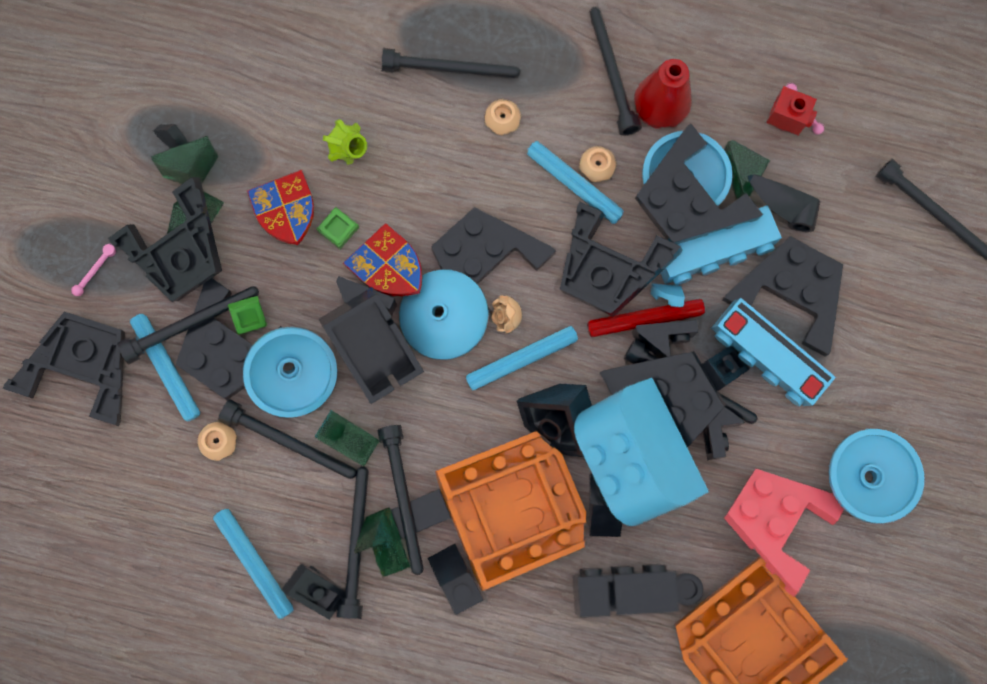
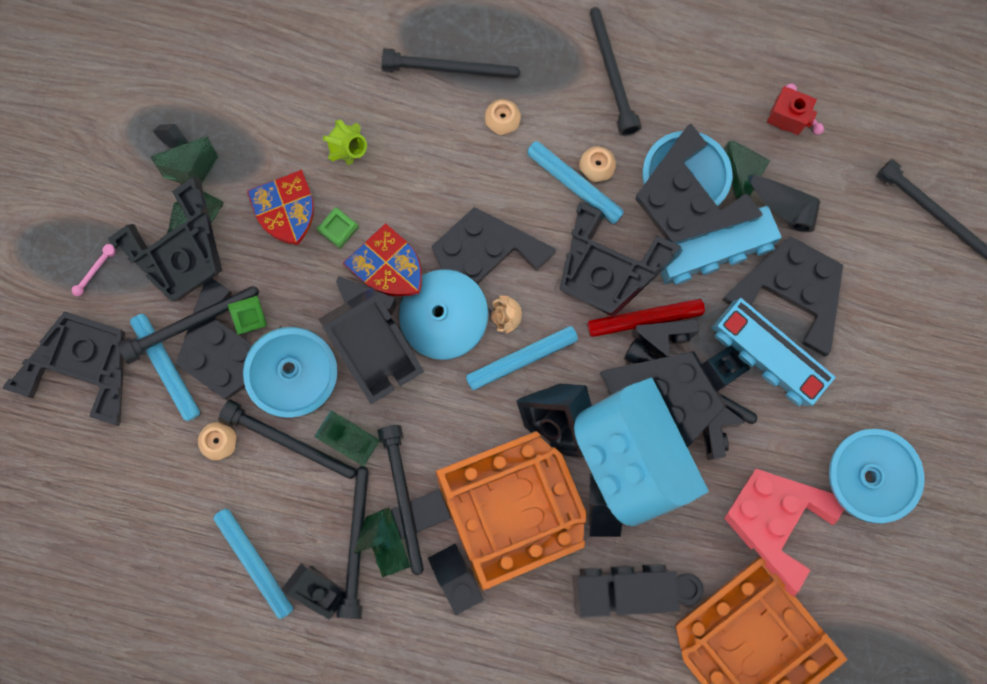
red cone [634,59,692,129] -> none
medium azure tile [650,283,685,307] -> none

